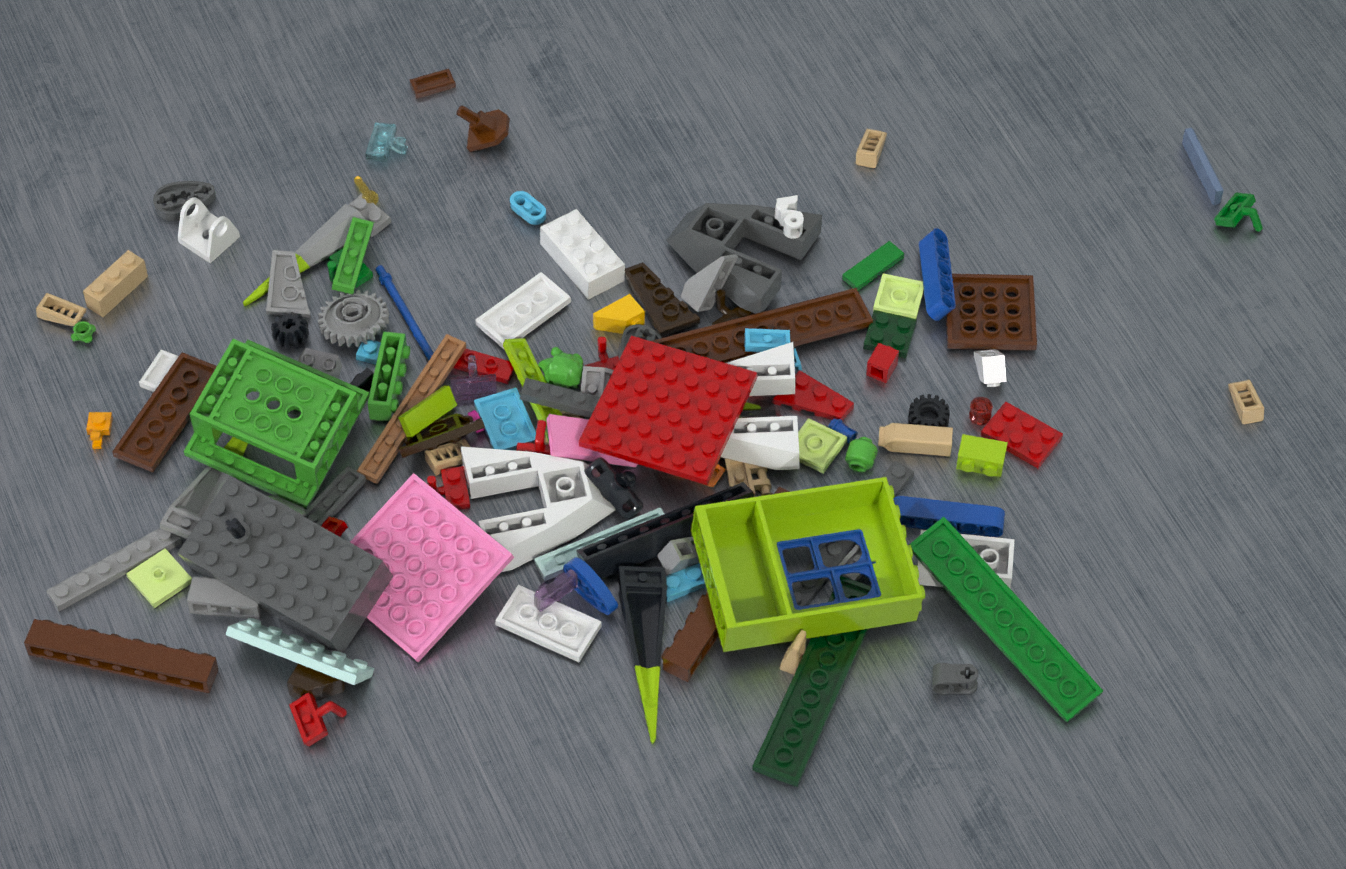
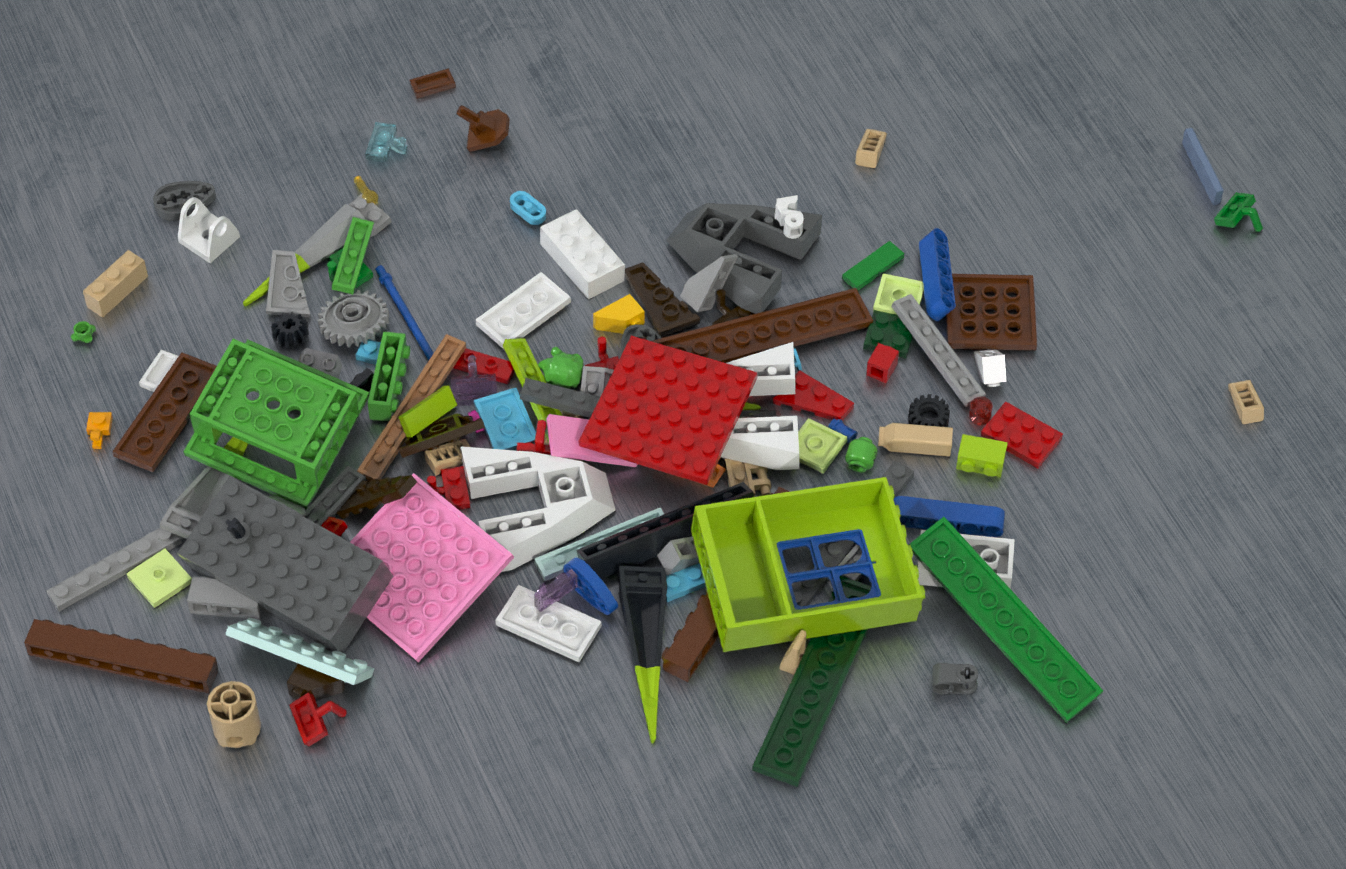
tan slope [36,293,87,327] -> none
black piece [584,457,644,520] -> none
medium azure plate [744,328,790,352] -> none
none -> tan cylinder [207,681,261,748]
none -> dark brown wing [336,475,417,519]
none -> light grey plate [891,294,986,407]

